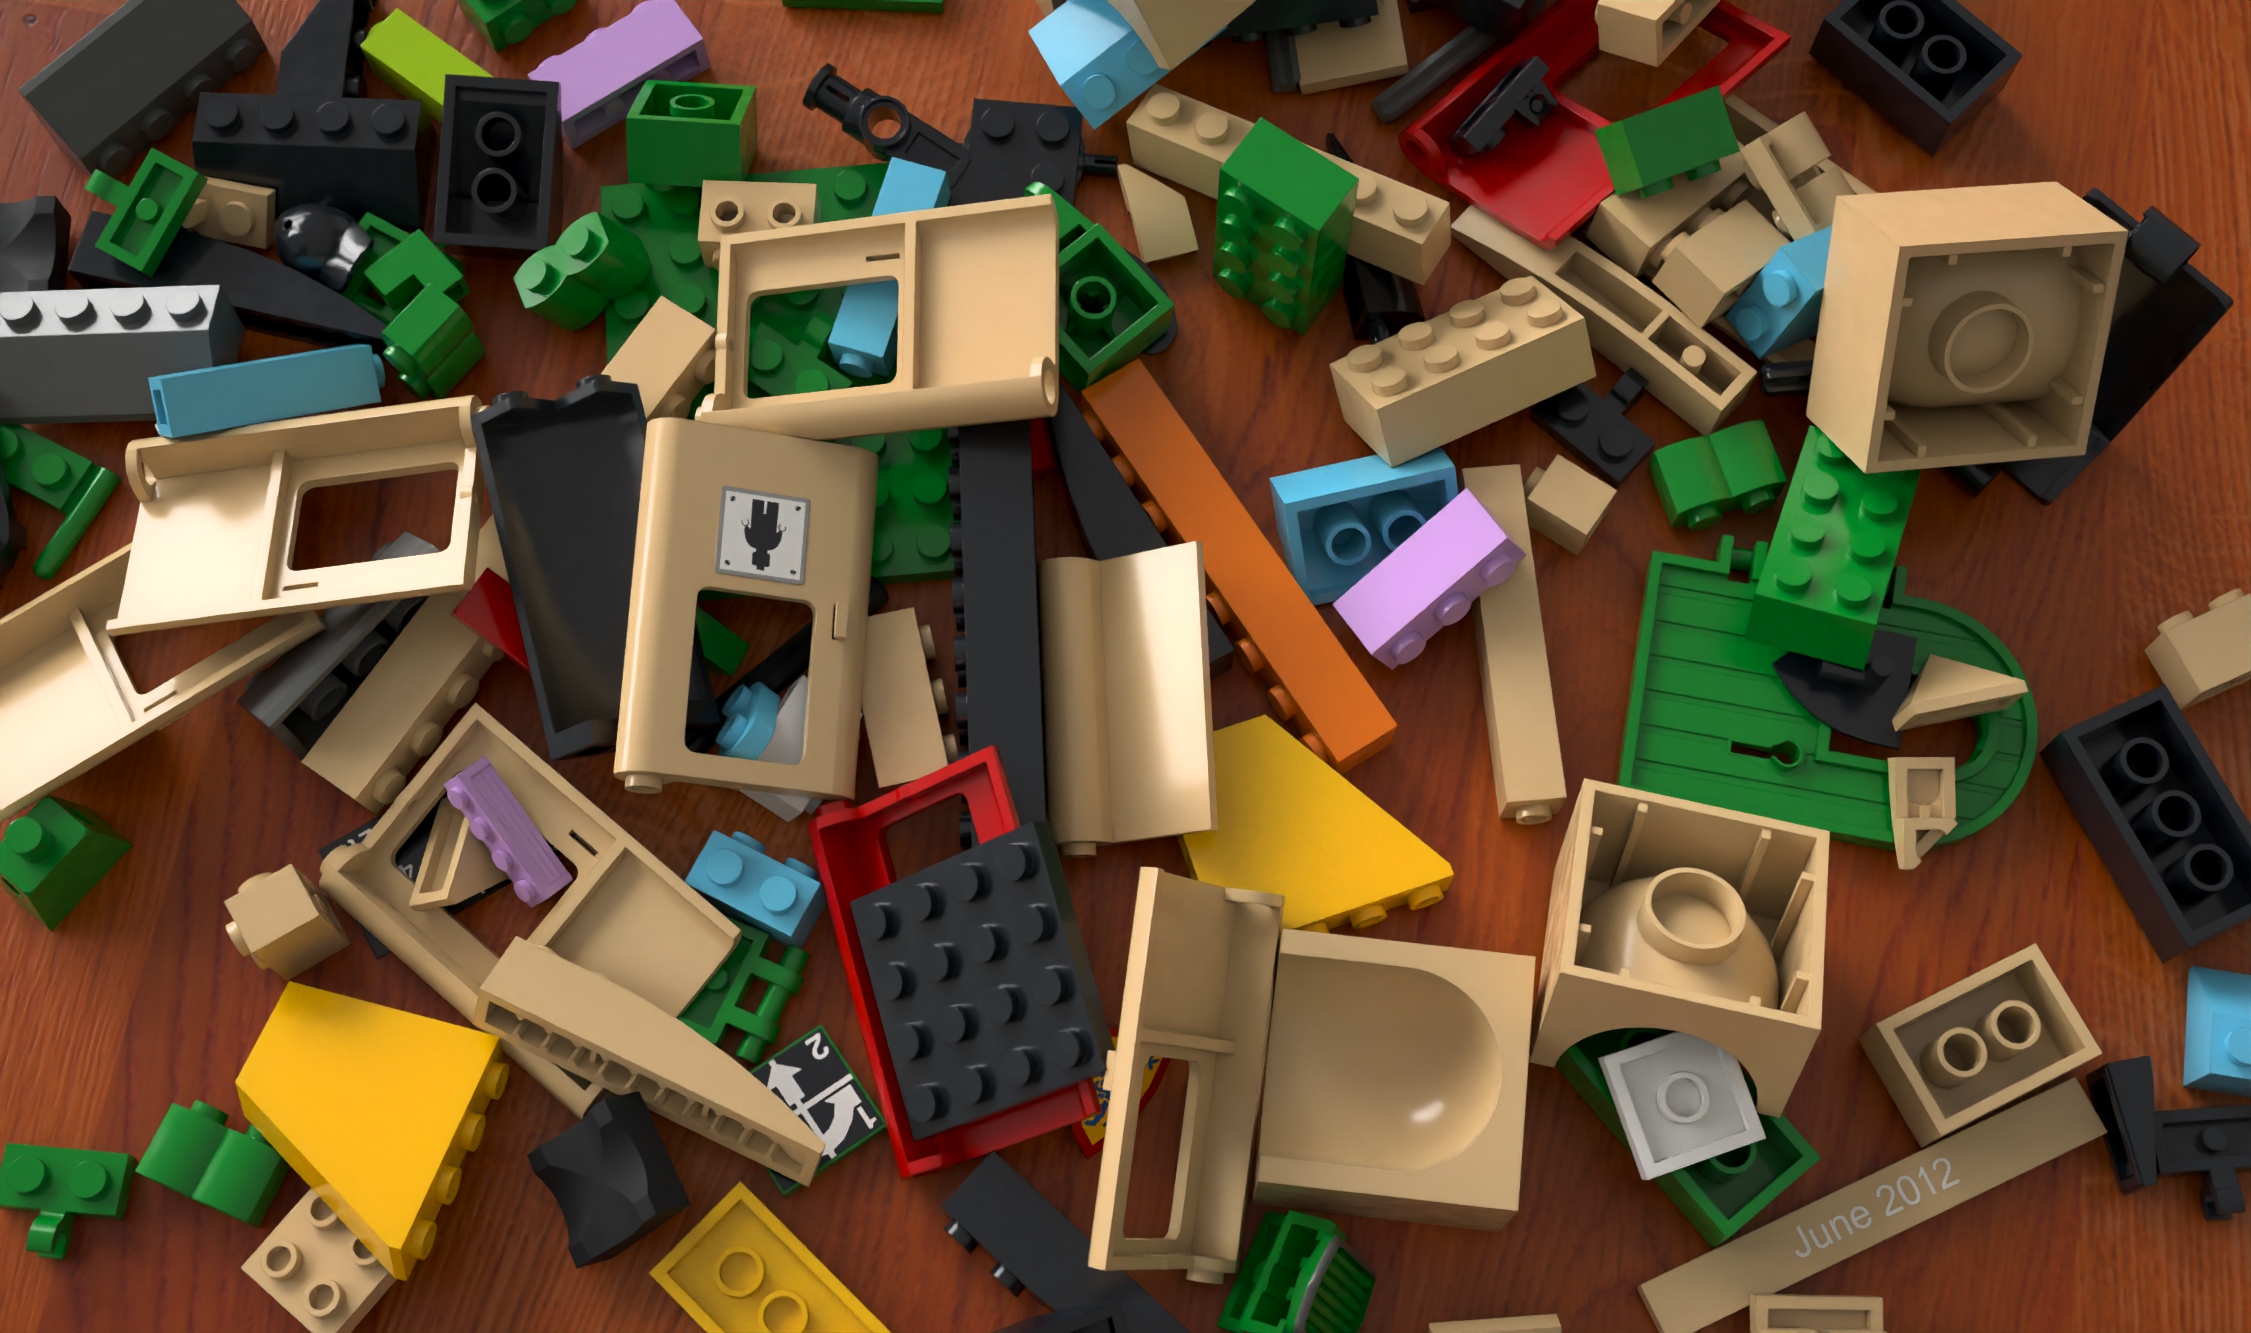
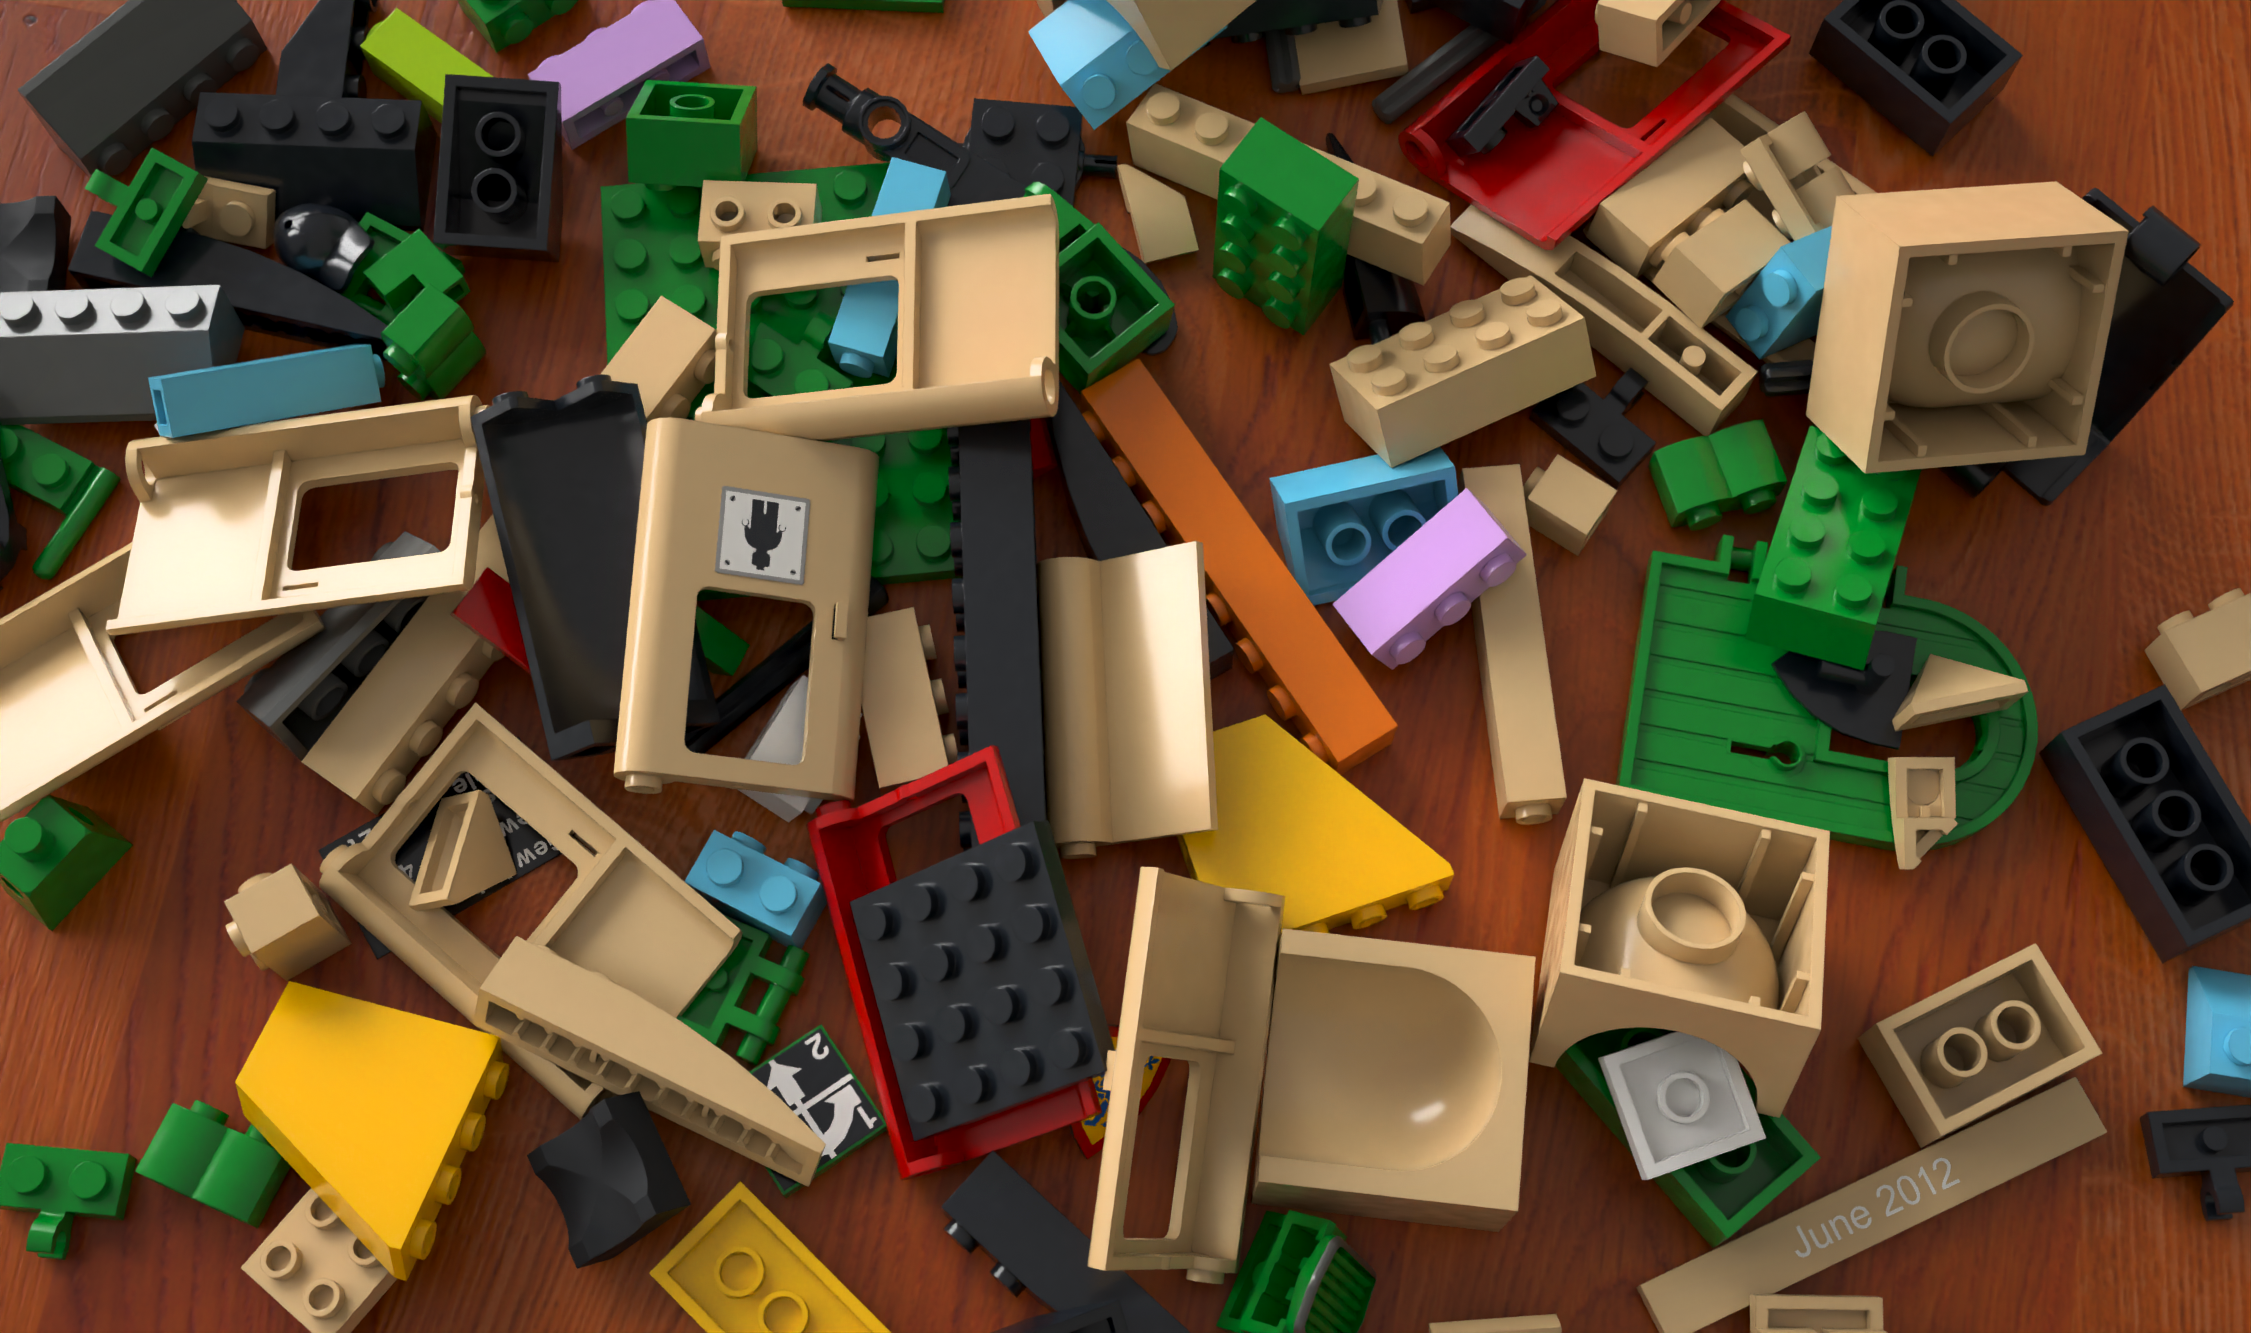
lavender piece [443,756,573,908] -> none
green brick [513,212,652,331] -> none
medium azure plate [716,682,780,760] -> none
green brick [1595,85,1740,199] -> none
black slope [2086,1055,2157,1196] -> none

